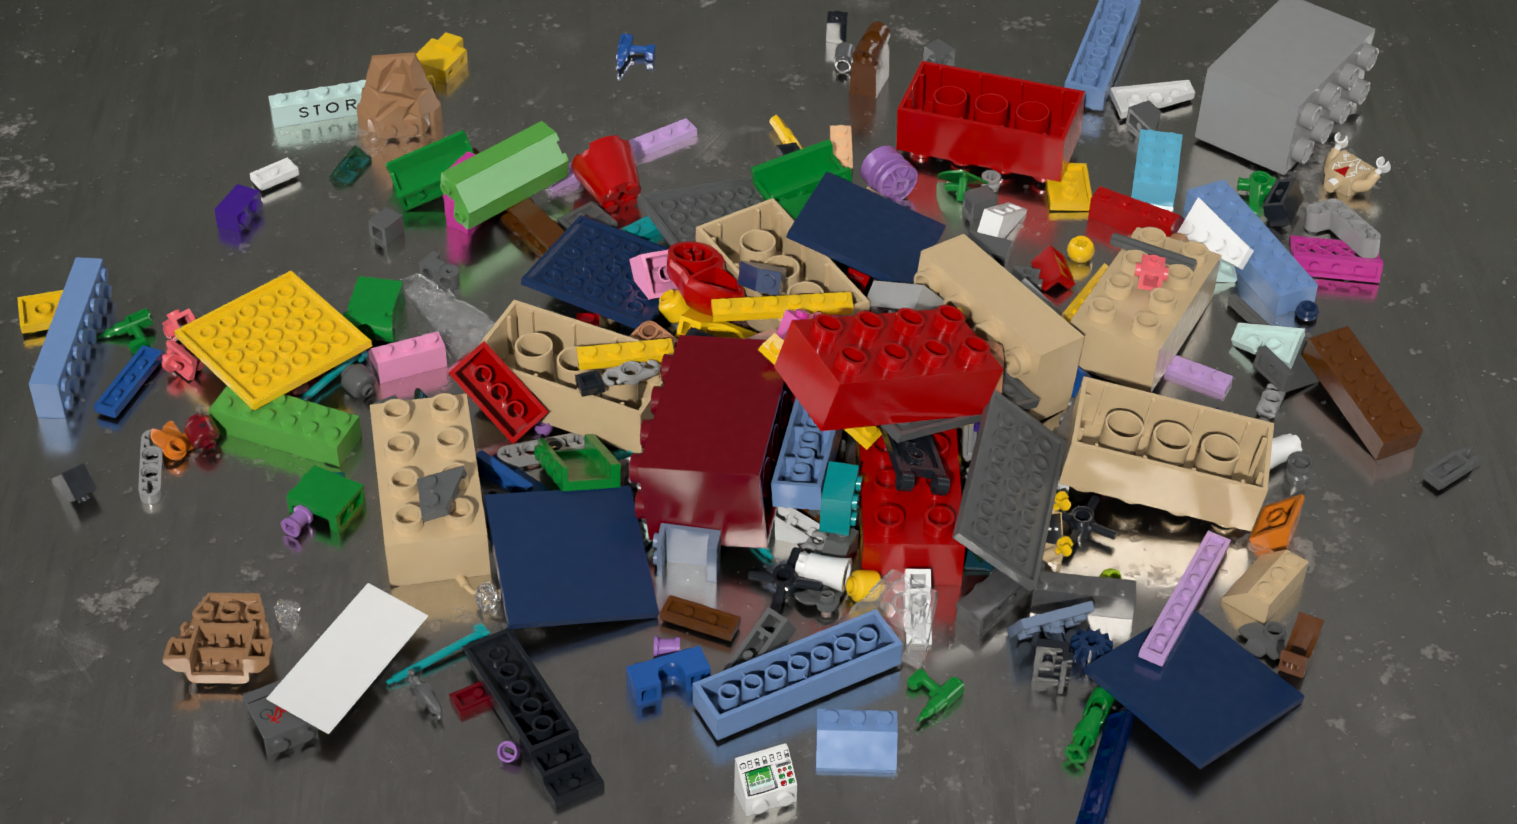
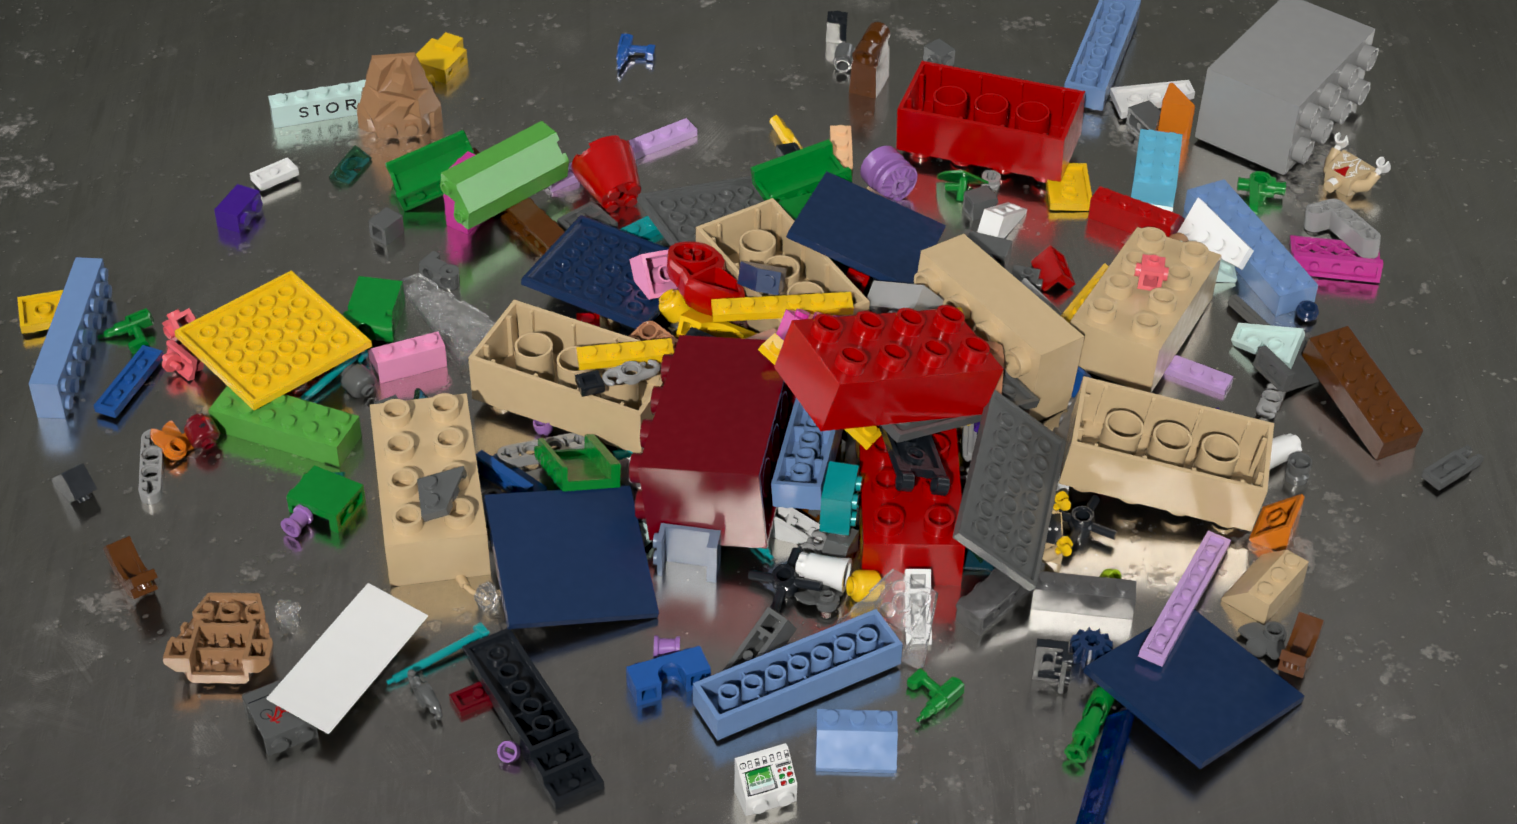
red slope [447,341,548,444] -> none
reddish brown plate [660,595,741,641] -> none
sand blue plate [1006,601,1095,647] -> none
yellow piece [1067,236,1095,263] -> none
dark grey axle [1110,233,1197,272] -> none
black brick [1263,178,1304,227] -> none
none -> reddish brown arch [103,536,158,599]
none -> orange slope [1158,83,1195,140]

